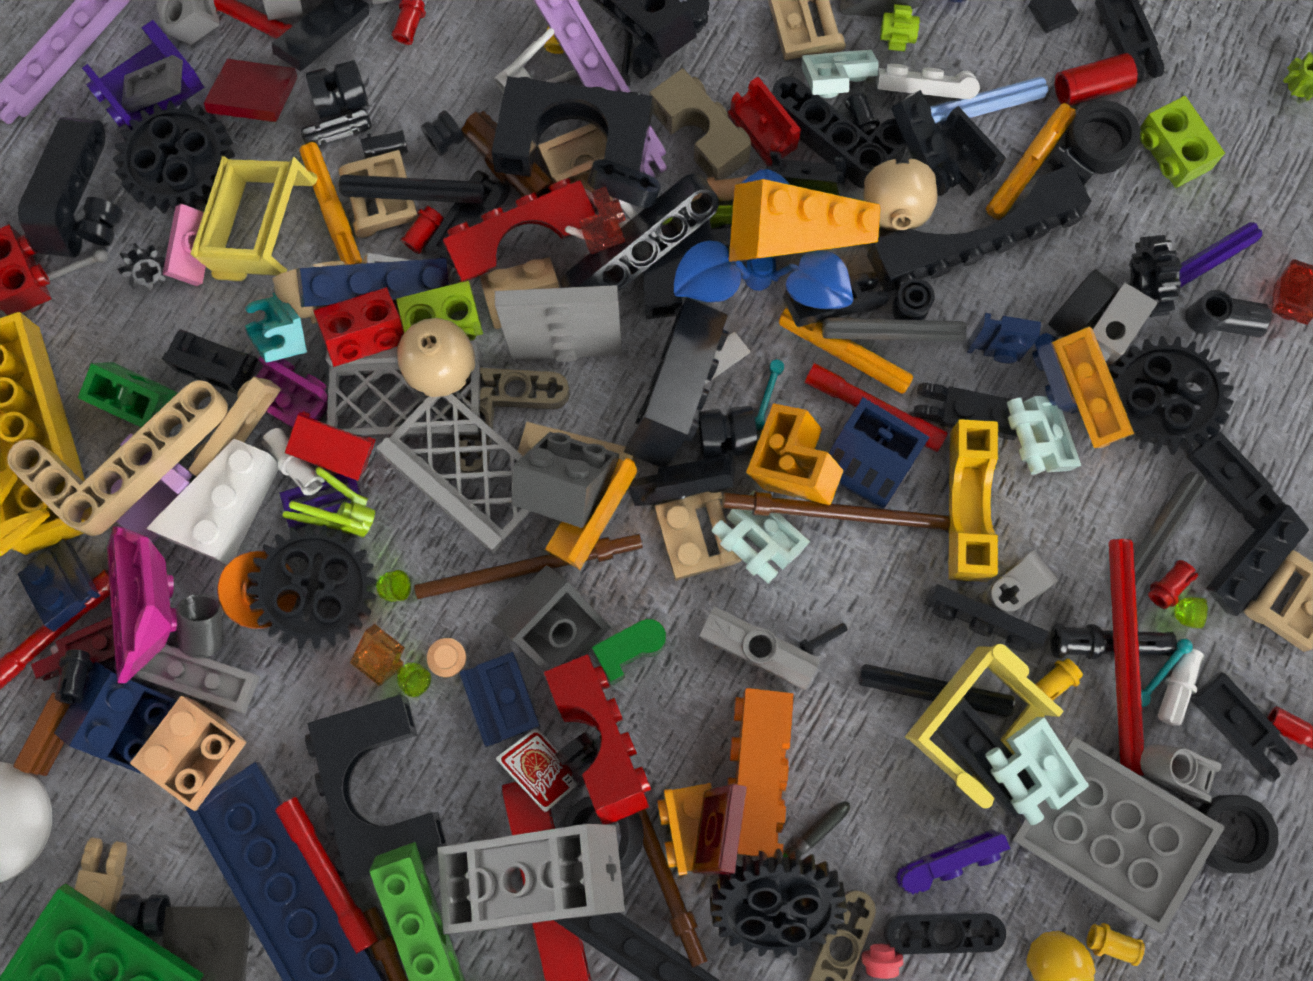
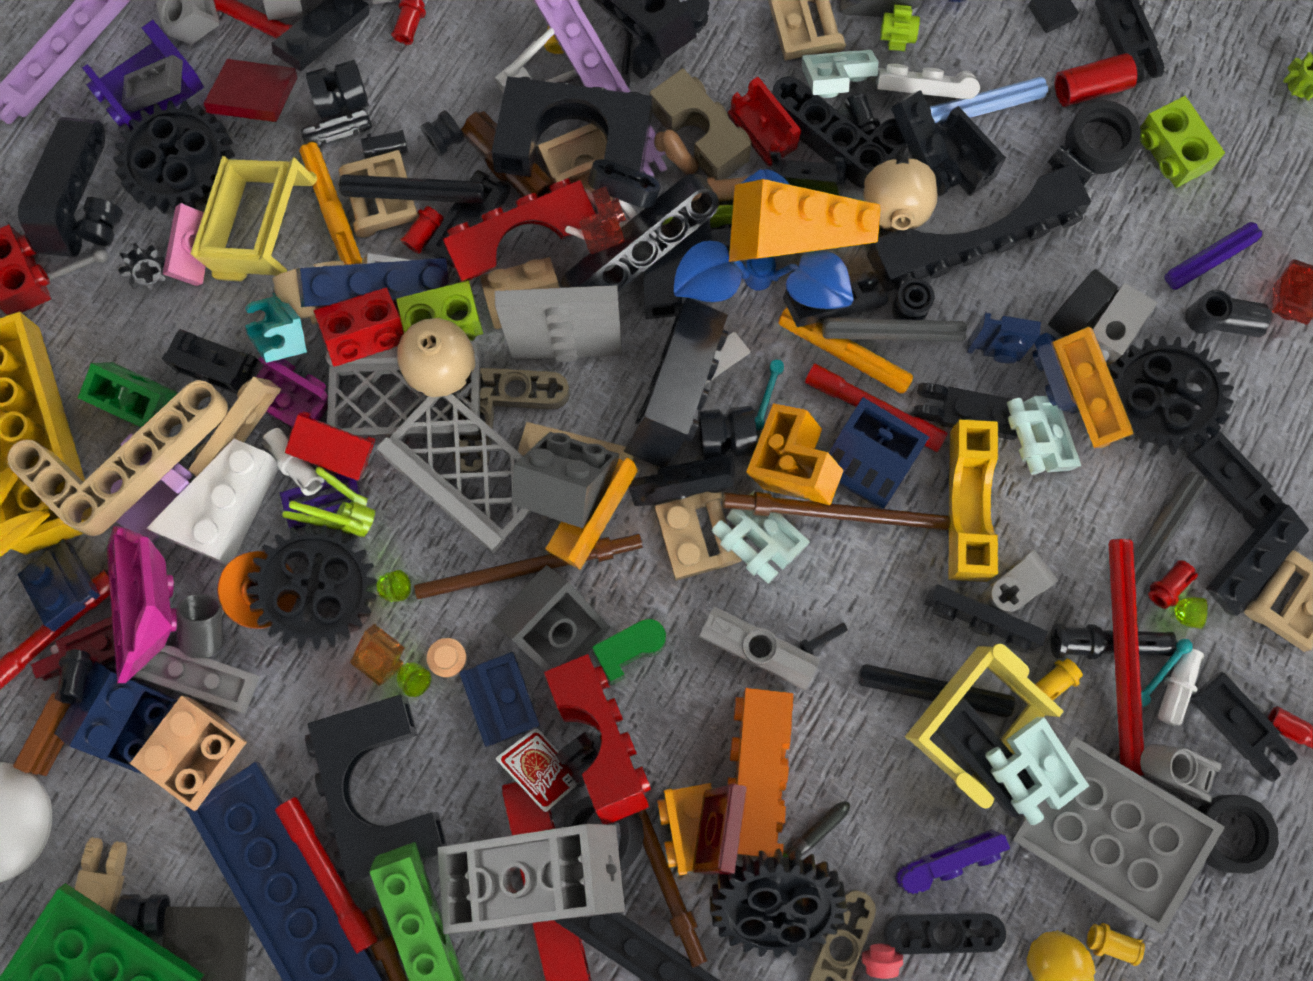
light orange axle [986,103,1076,220] -> none
black gear [1129,235,1182,317] -> none
none -> medium nougat arm [654,129,699,175]

